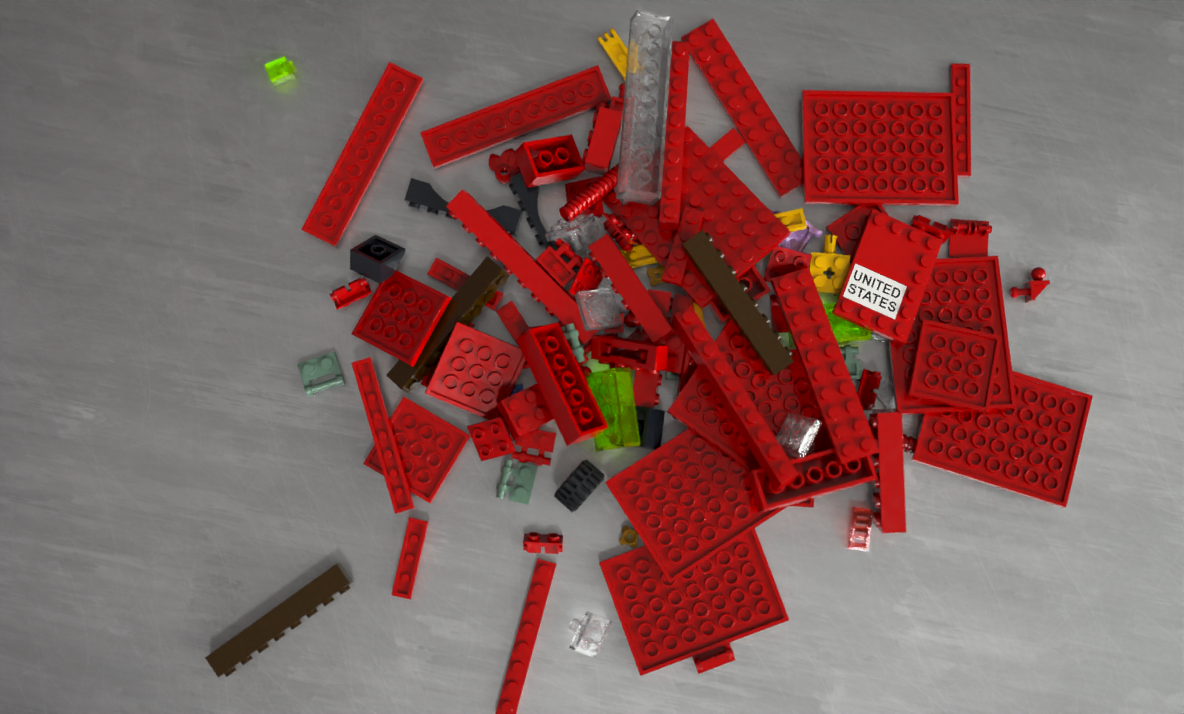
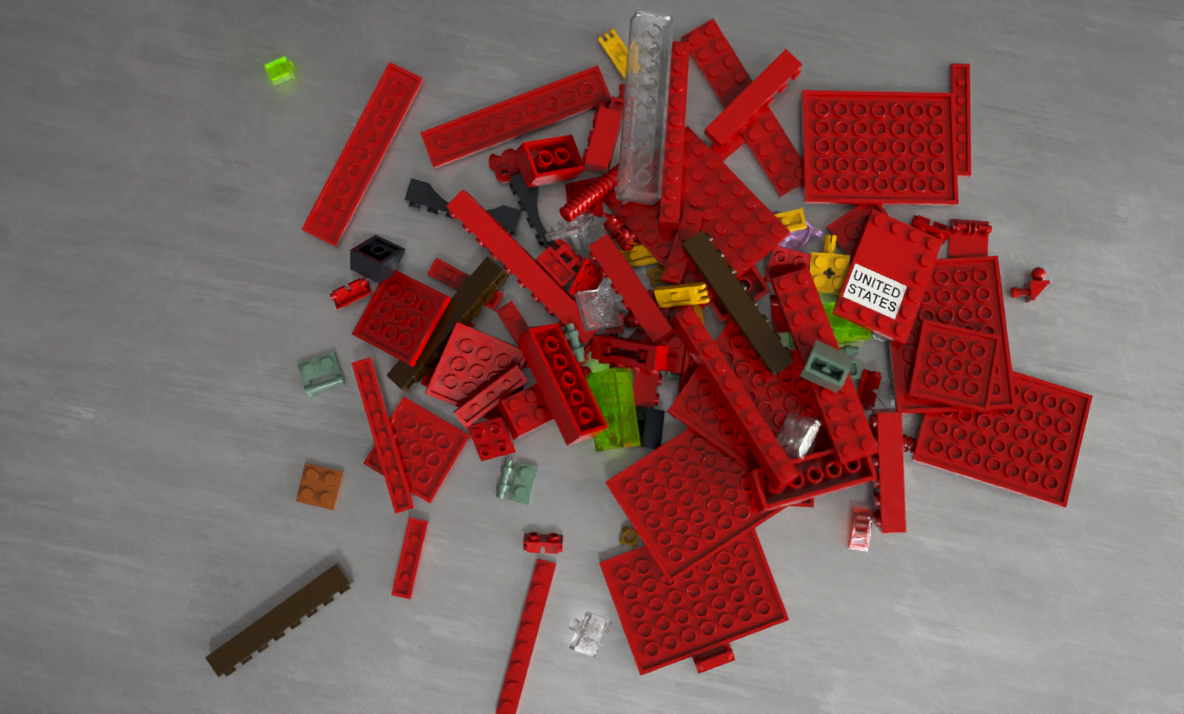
red plate [512,429,557,466] -> none
black tyre [554,460,605,512] -> none
none -> dark orange plate [296,463,345,510]
none -> red plate [453,364,528,428]
none -> yellow hinge [654,282,710,308]
none -> red brick [704,49,803,149]
none -> sand green slope [799,340,852,393]

